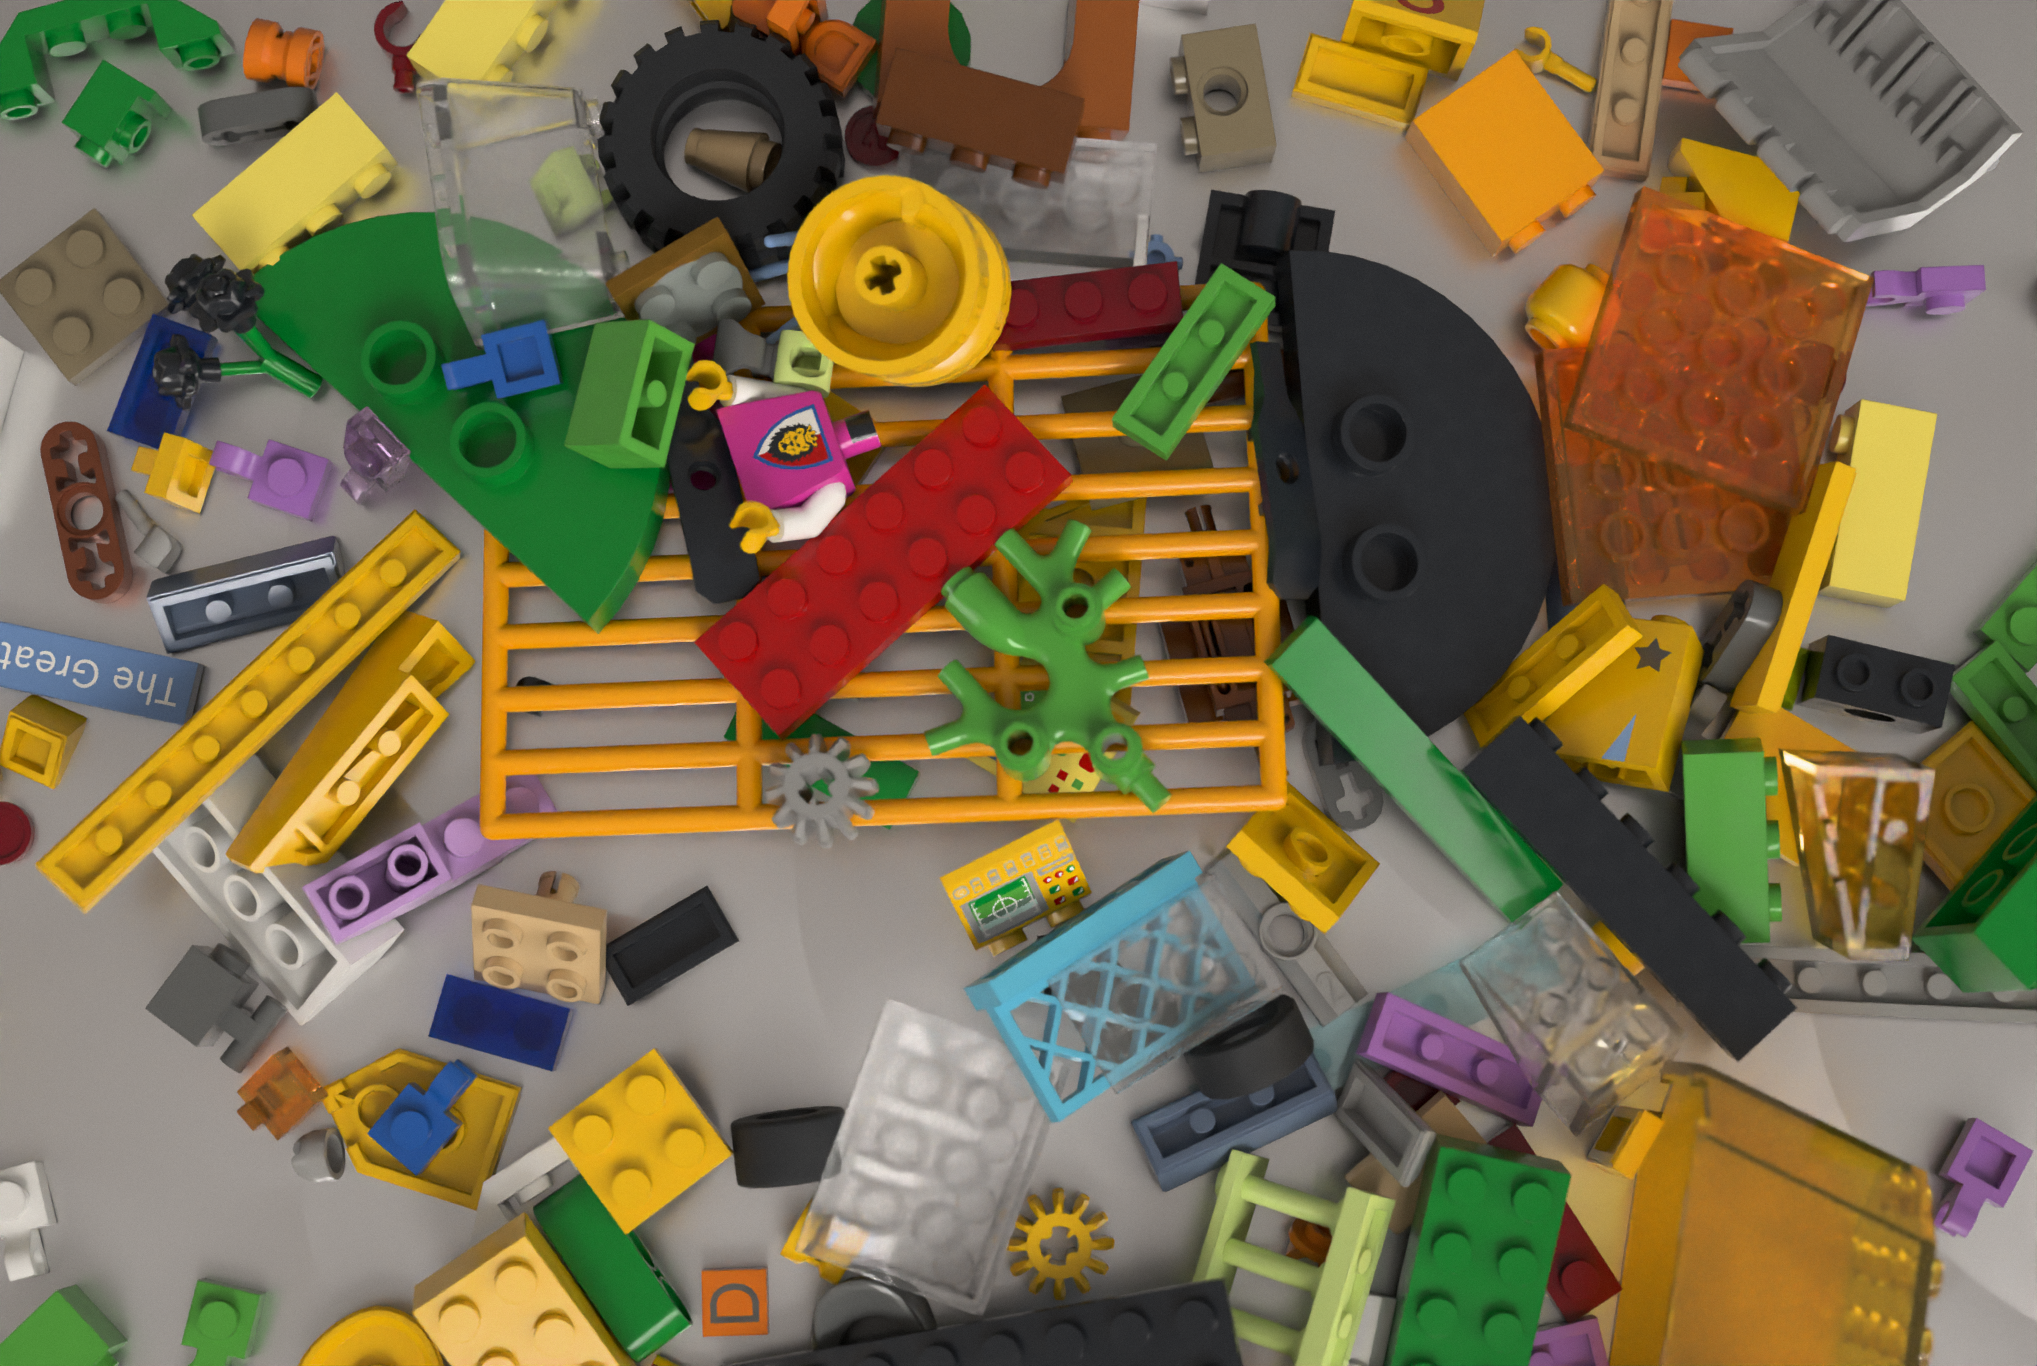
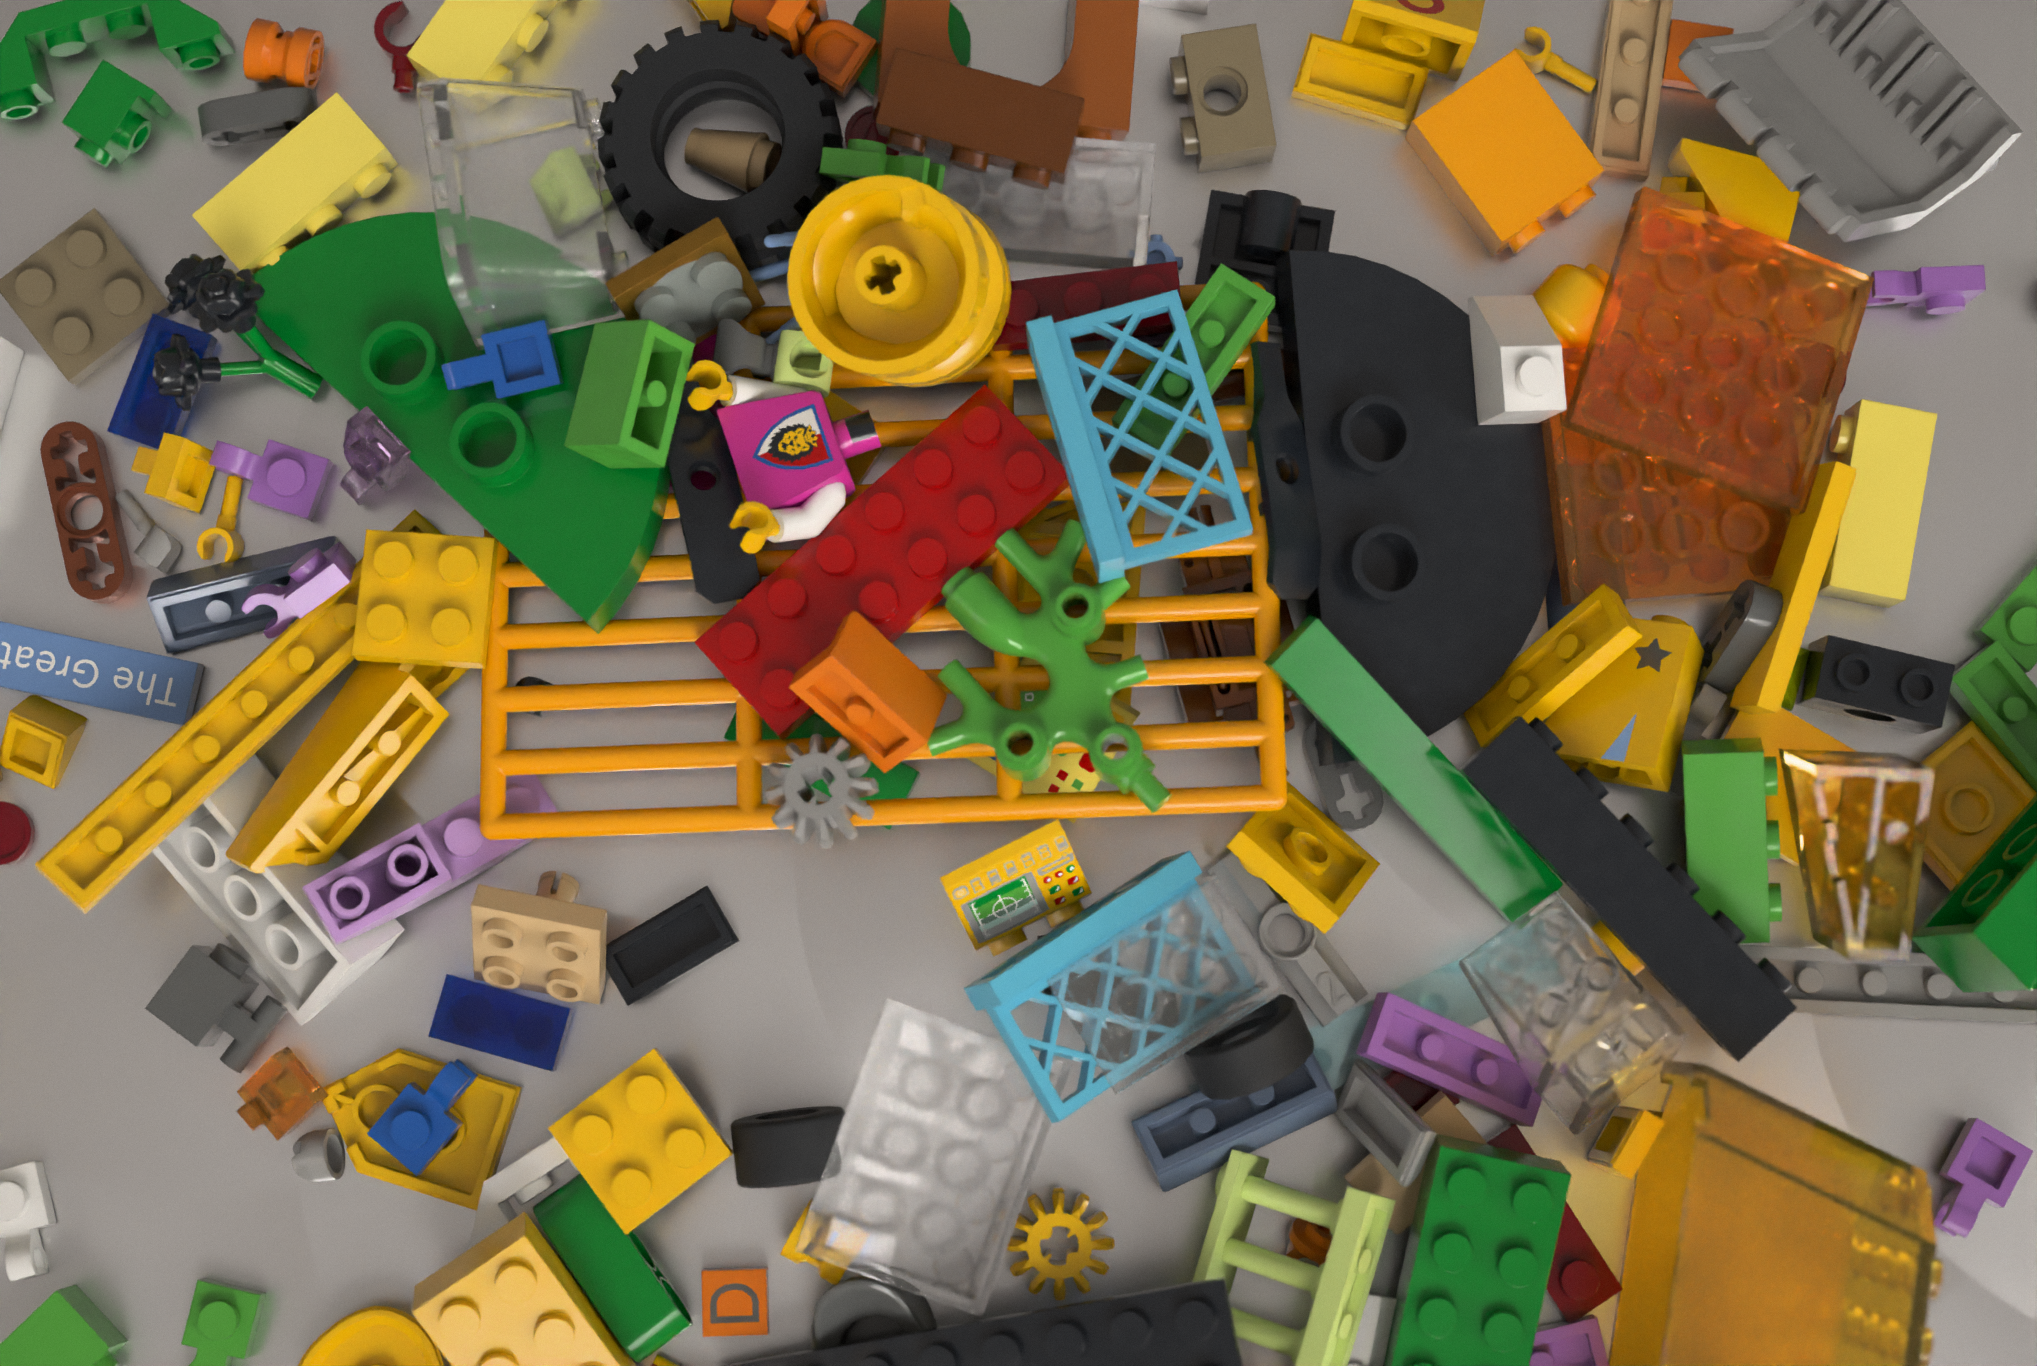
none -> yellow hand [197,476,245,563]
none -> medium lavender plate [241,541,357,639]
none -> yellow plate [352,529,499,669]
none -> orange panel [789,611,947,773]
none -> bright green plate [819,139,945,192]
none -> medium azure fence [1026,290,1253,583]
none -> white slope [1468,295,1567,425]

